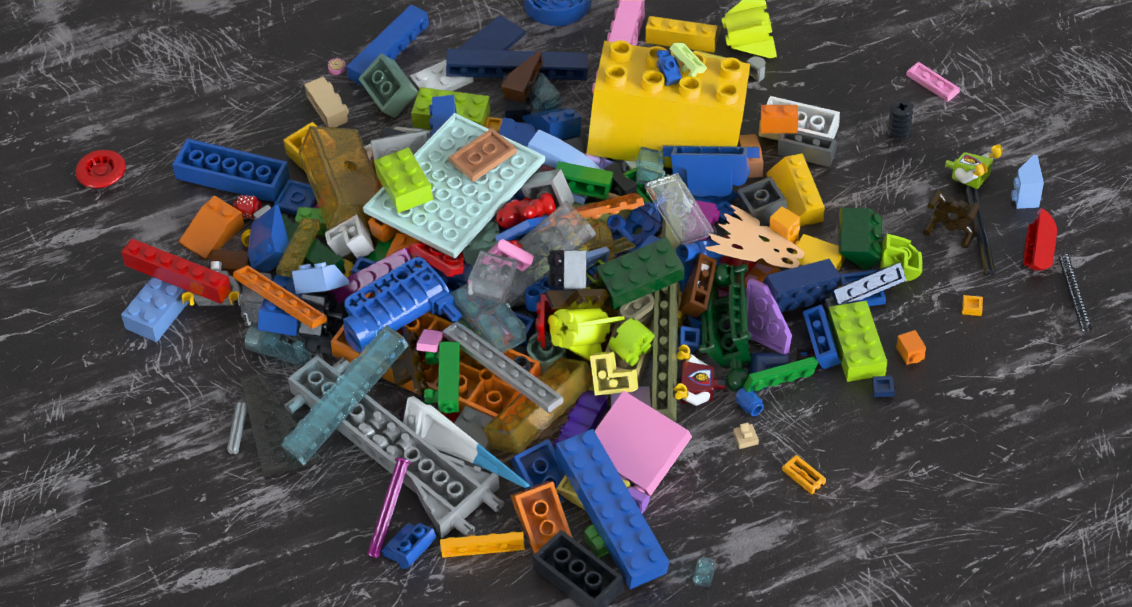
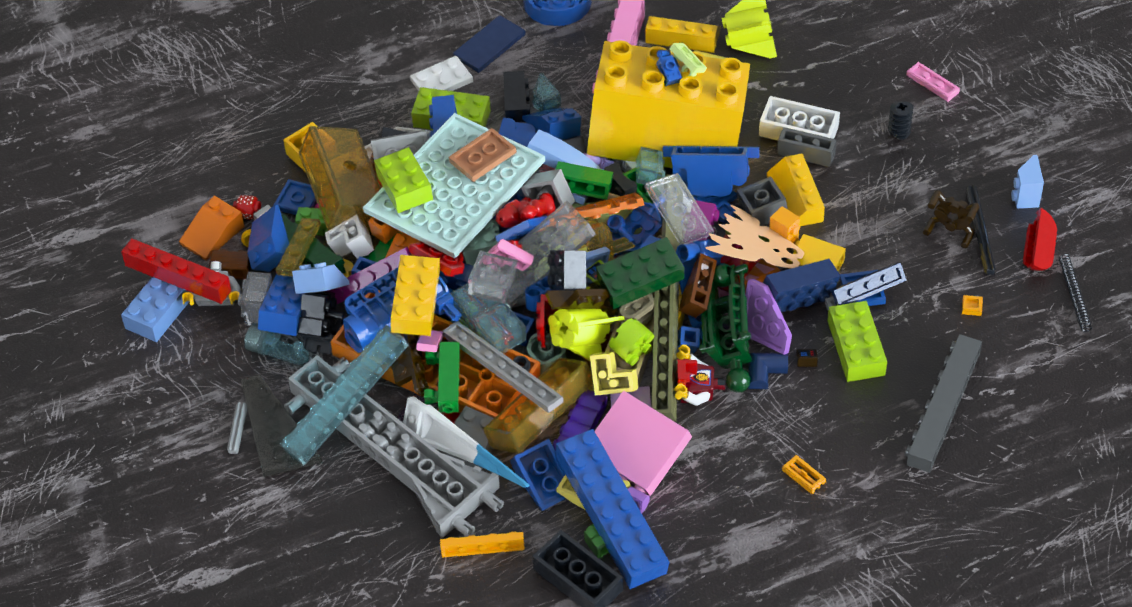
red wheel [75,150,126,188] -> none
blue brick [172,139,290,202] -> none
orange tile [233,265,327,329] -> none
tan brick [304,77,349,130] -> none
tile [328,58,346,75] -> none
blue brick [346,5,429,87] -> none
sand green brick [359,53,419,118] -> none
magenta axle [367,457,411,558] -> none
blue brick [381,523,436,569] -> none
dark blue brick [446,49,588,80] -> none
light orange tile [484,117,503,133] -> none
reddish brown slope [502,51,543,103] -> none
orange slope [510,481,573,554] -> none
clear light blue brick [693,558,715,587] -> none
tan tile [733,423,759,449] -> none
blue brick [735,388,764,416] -> none
nougat slope [738,134,763,178] -> none
green plate [744,356,819,392] -> none
light grey brick [747,57,765,82] -> none
orange brick [760,105,798,133] -> none
blue brick [803,305,842,370] -> none
dark green slope [839,208,882,270] -> none
dark blue plate [872,376,895,397] -> none
lime brick [880,233,922,282] -> none
orange brick [896,330,926,365] -> none
torso [945,144,1003,189] -> none
none -> yellow brick [391,255,440,336]
none -> red bracket [677,359,698,386]
none -> dark grey brick [905,334,982,473]

